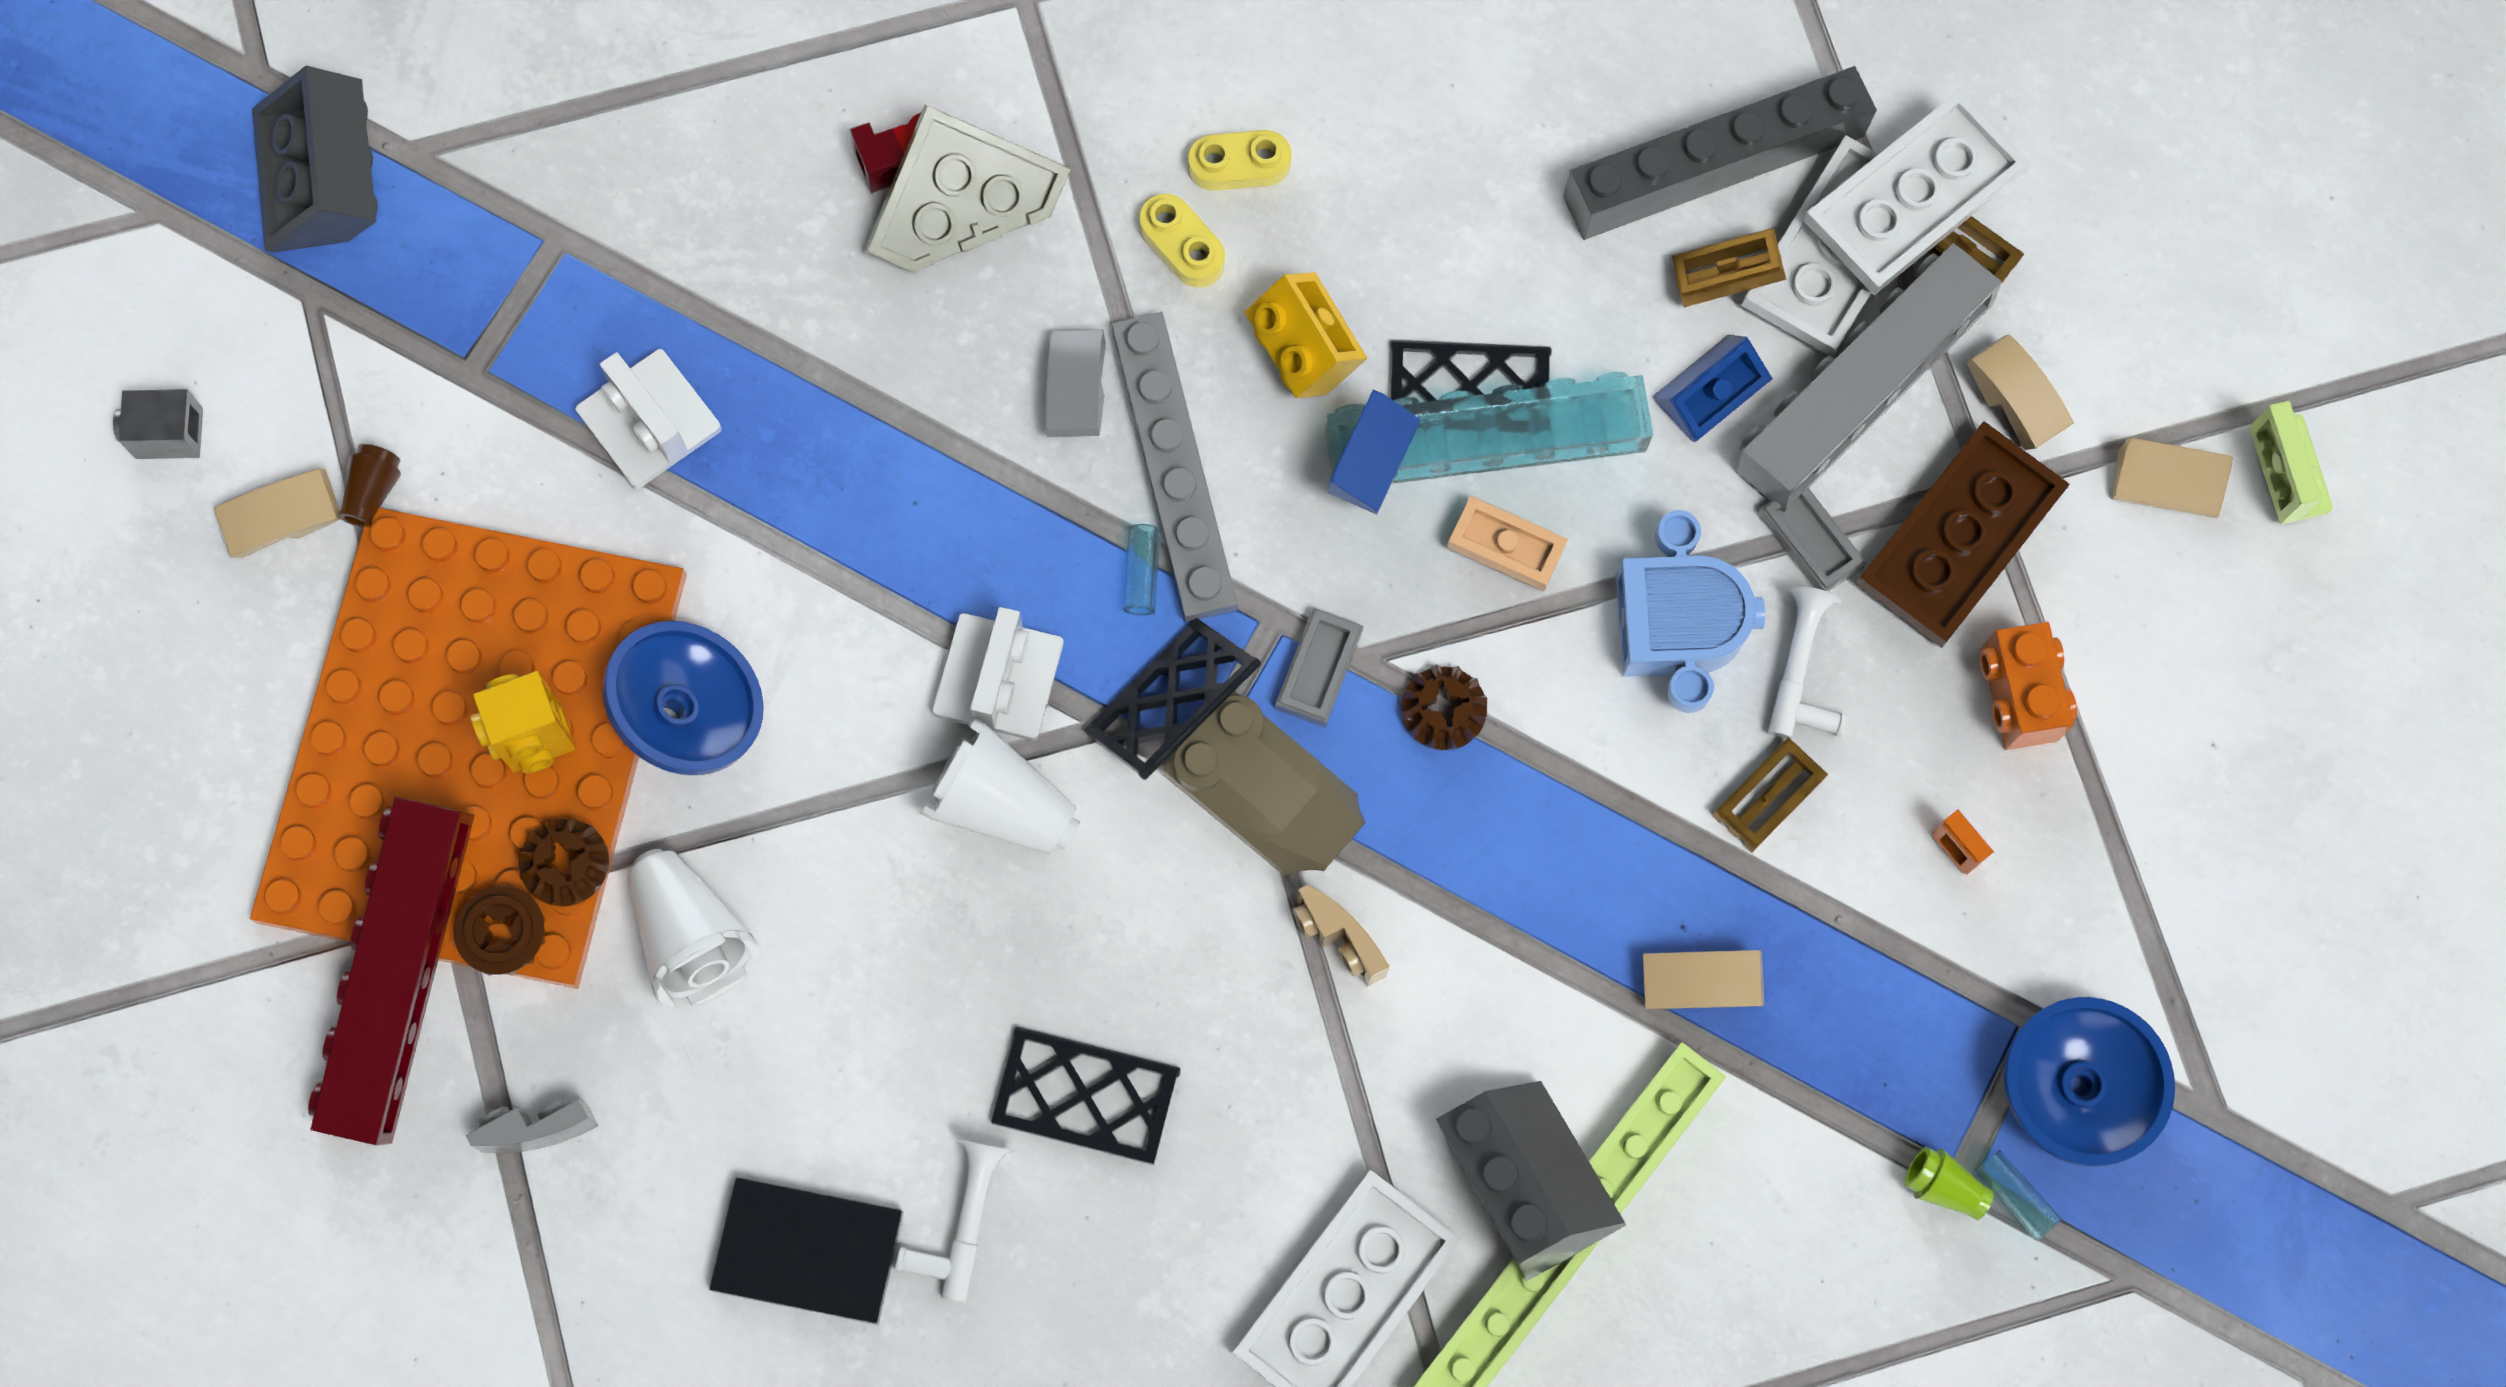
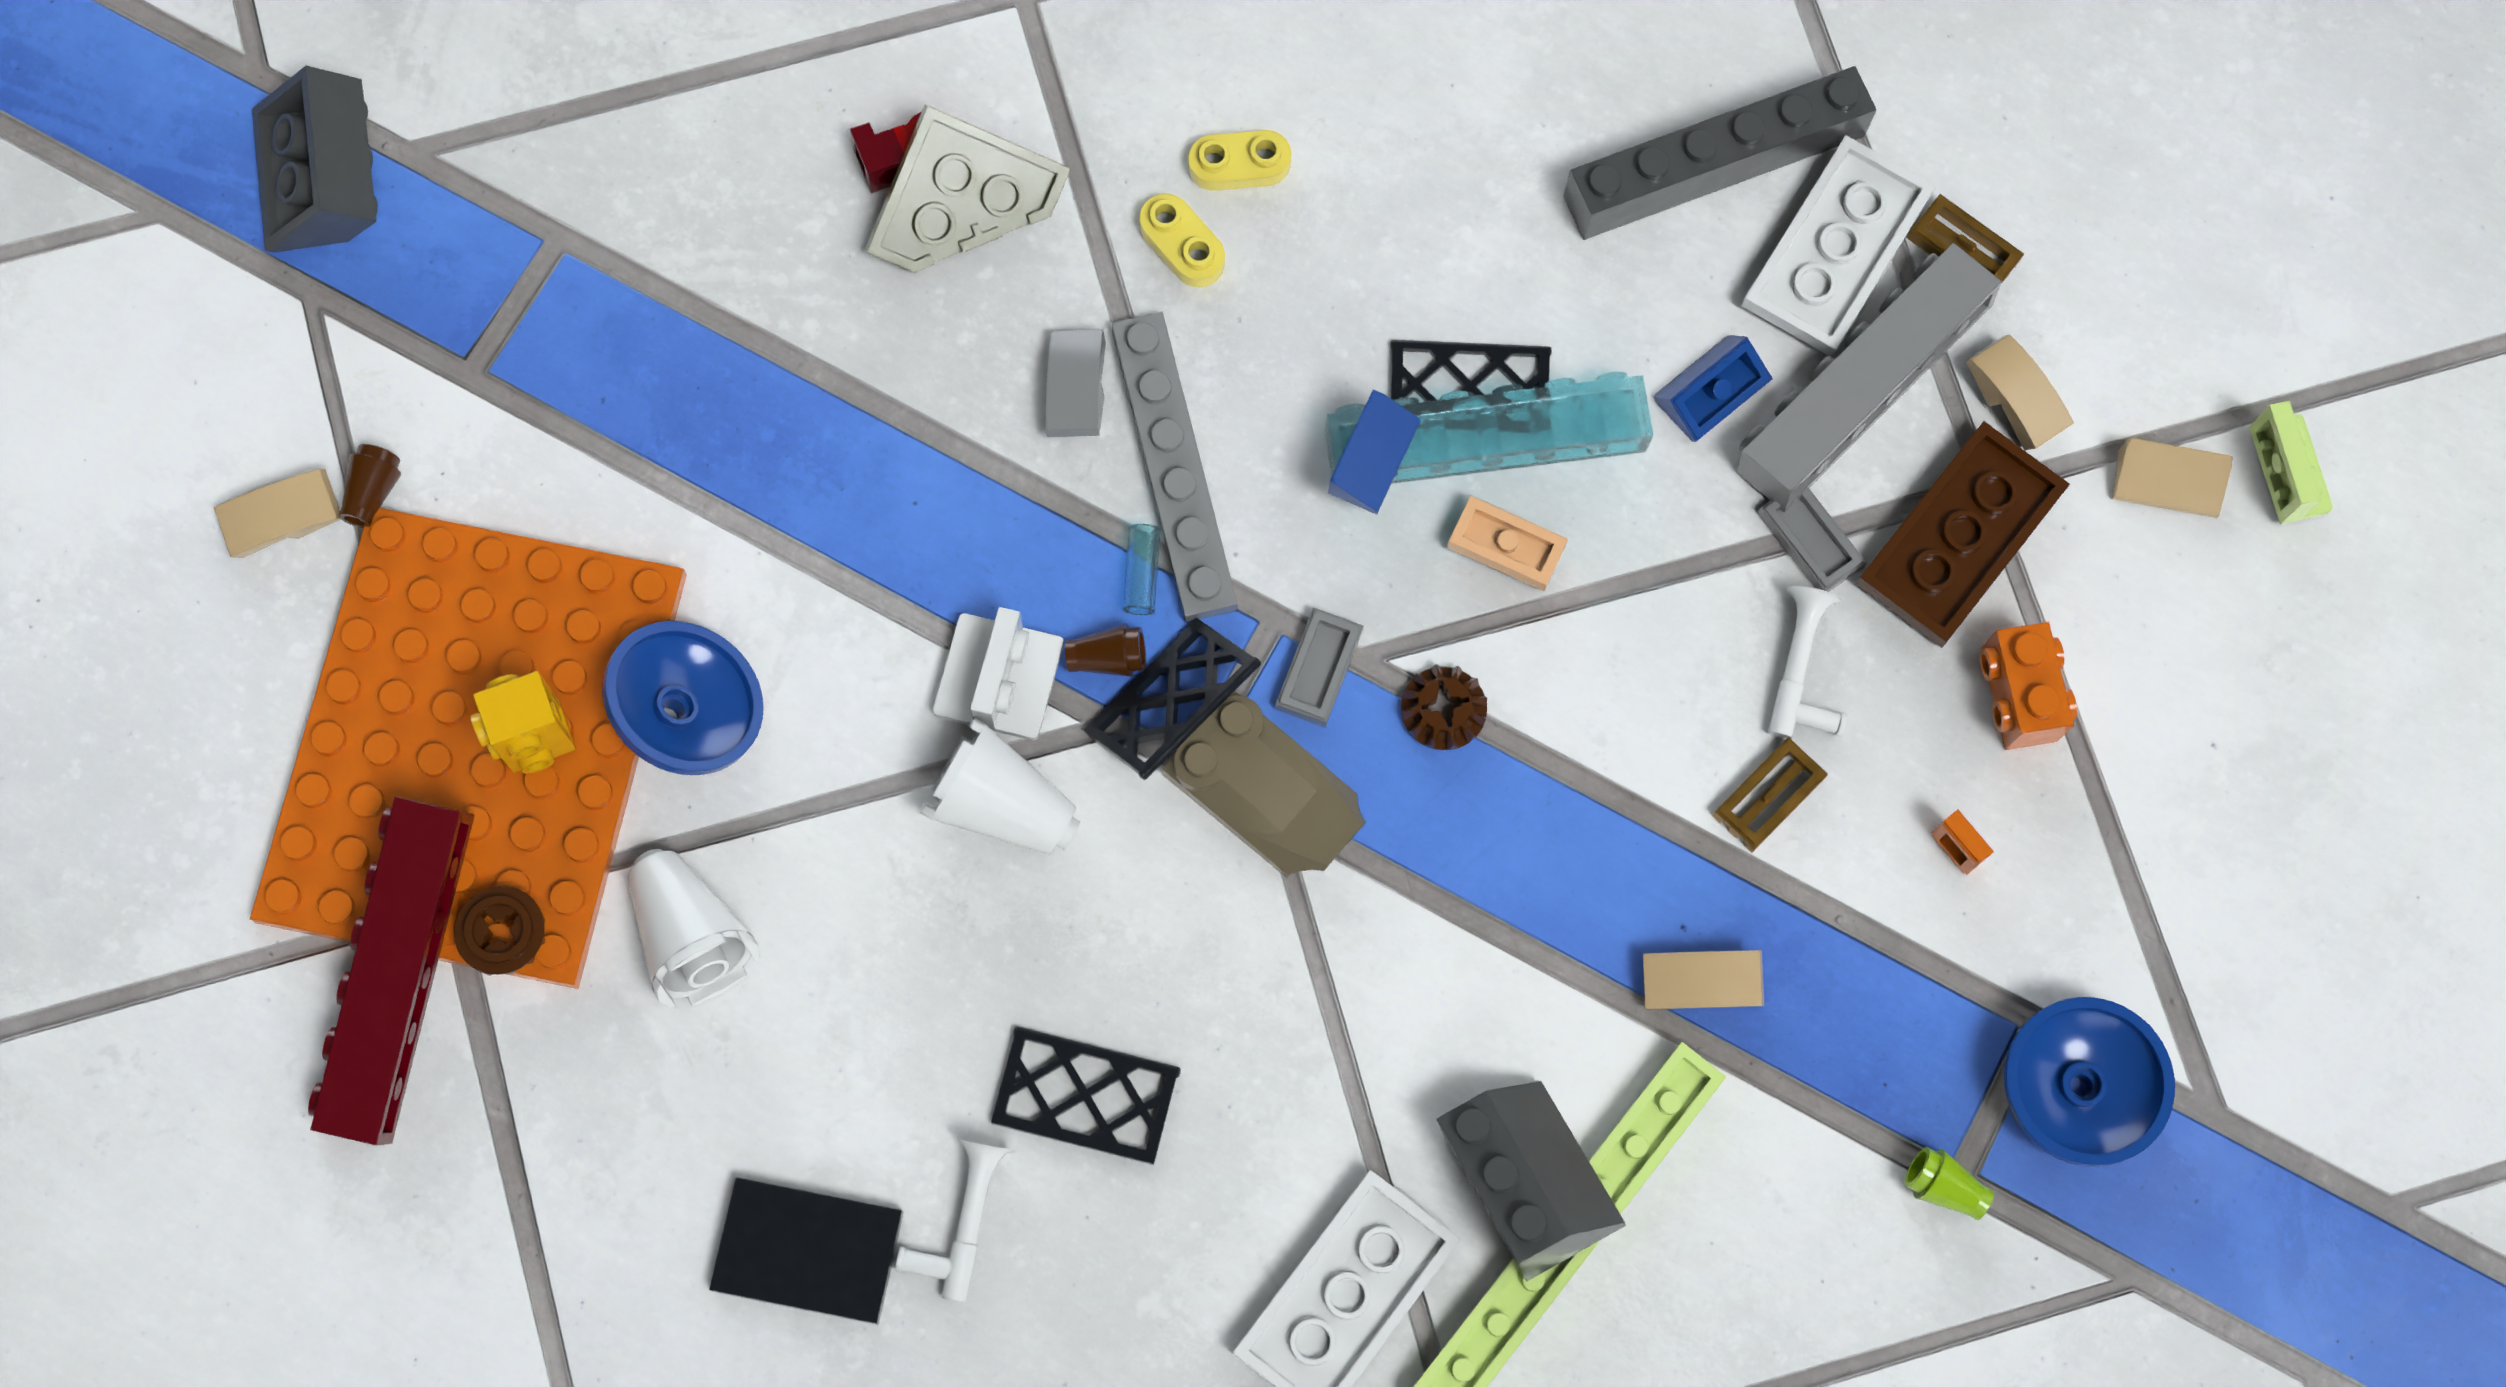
flat silver brick [113,389,203,459] -> none
light grey slope [465,1098,599,1153] -> none
reddish brown gear [518,817,609,906] -> none
white bracket [576,349,722,489] -> none
yellow brick [1244,272,1368,399] -> none
tan slope [1293,884,1390,987] -> none
light blue piece [1616,510,1765,713] -> none
pearl gold tile [1672,228,1787,308] -> none
white plate [1803,90,2031,295] -> none
clear light blue axle [1974,1149,2061,1241] -> none
none -> reddish brown cone [1065,623,1146,677]

